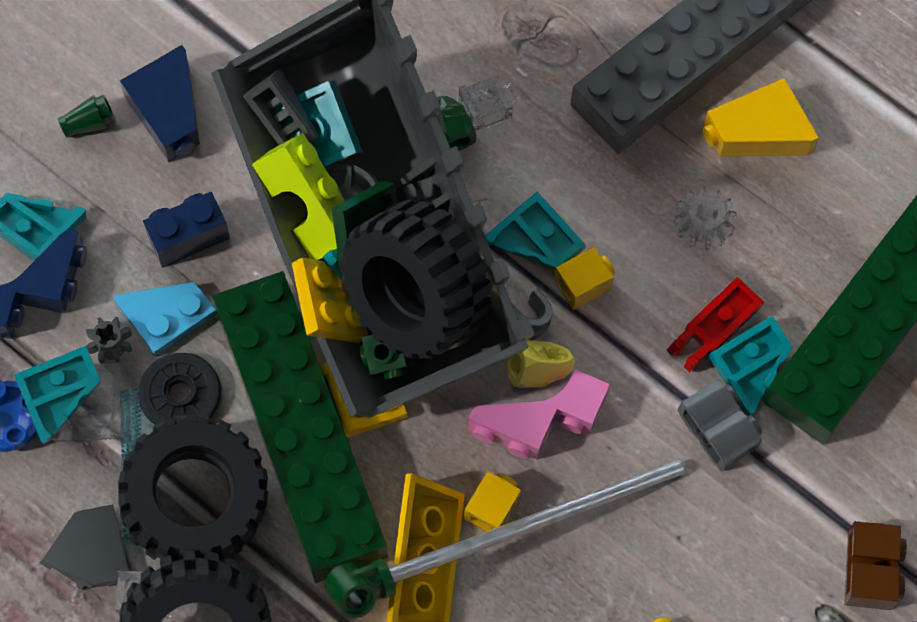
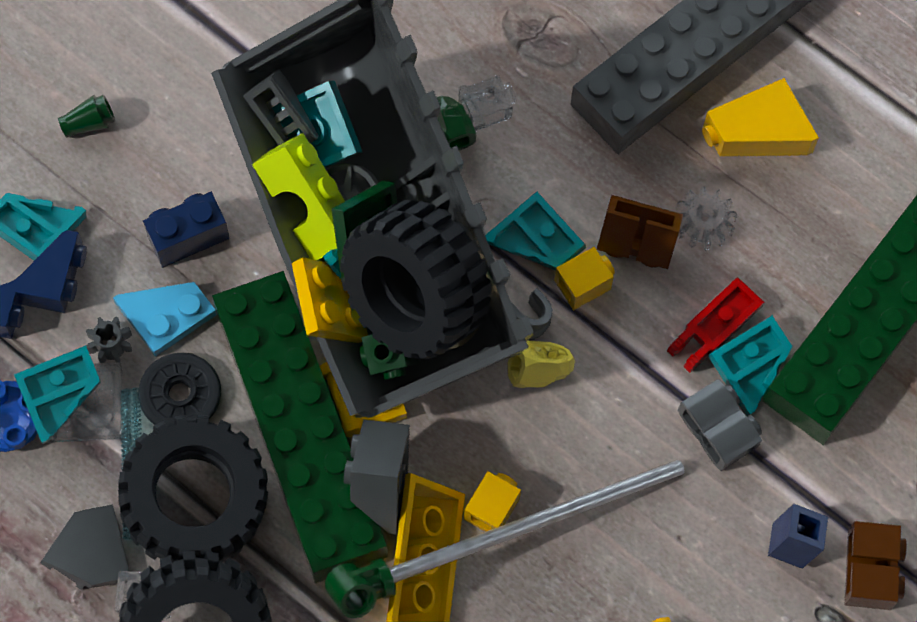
dark blue slope [120,45,200,162] -> none
bright pink arch [468,369,610,460] -> none
none -> dark grey slope [344,419,410,534]
none -> reddish brown piece [596,195,683,269]
none -> dark blue brick [768,504,828,569]

